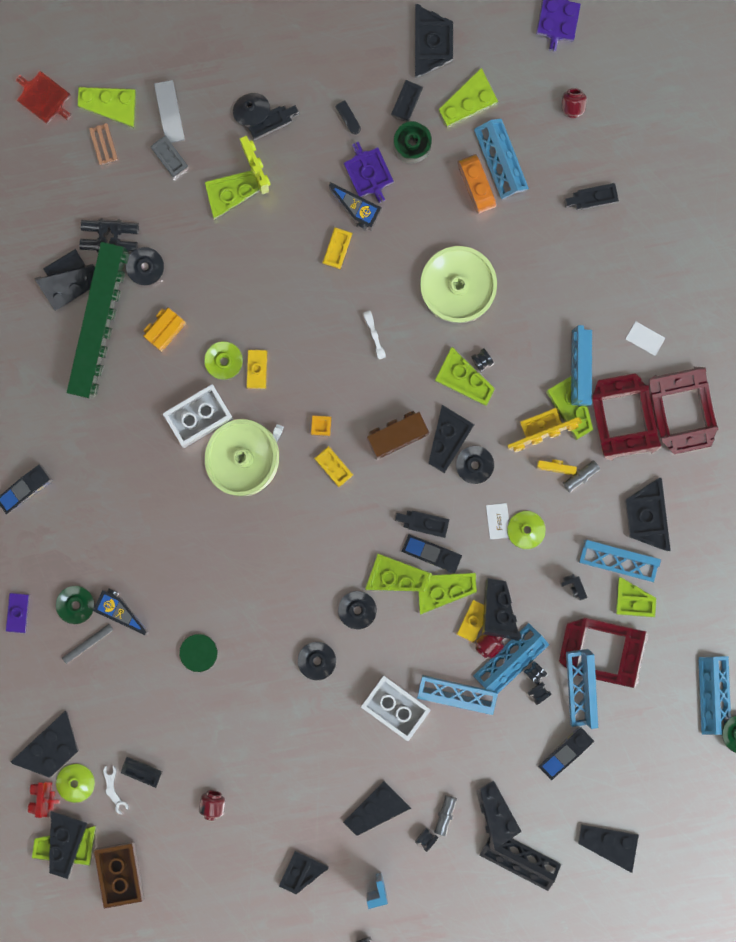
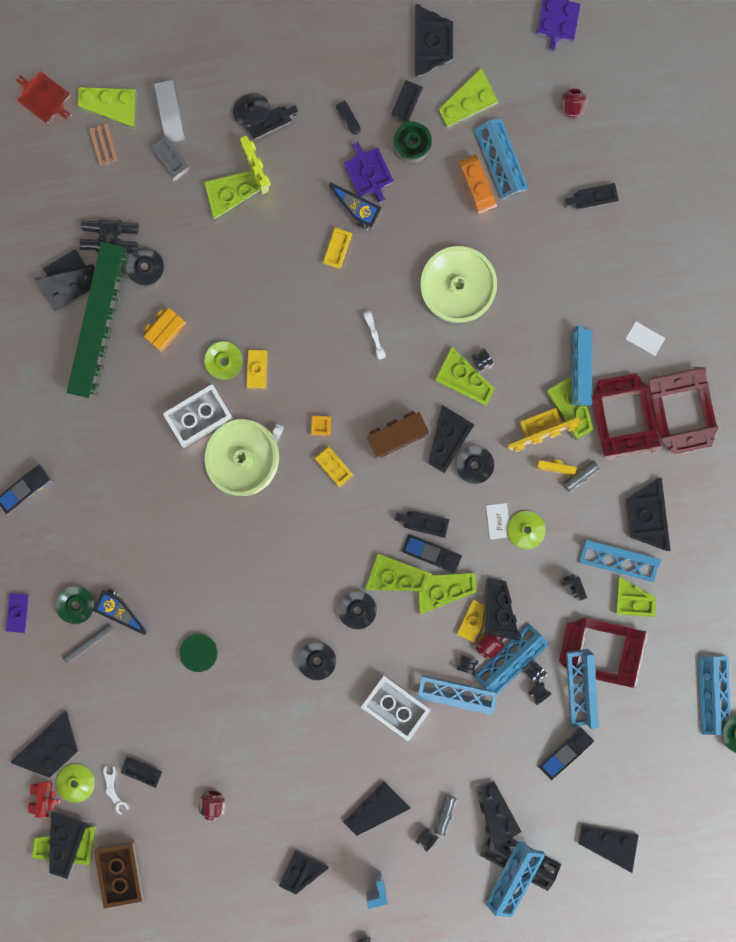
none -> black wheel [457,655,479,675]
none -> dark azure fence [485,841,546,917]

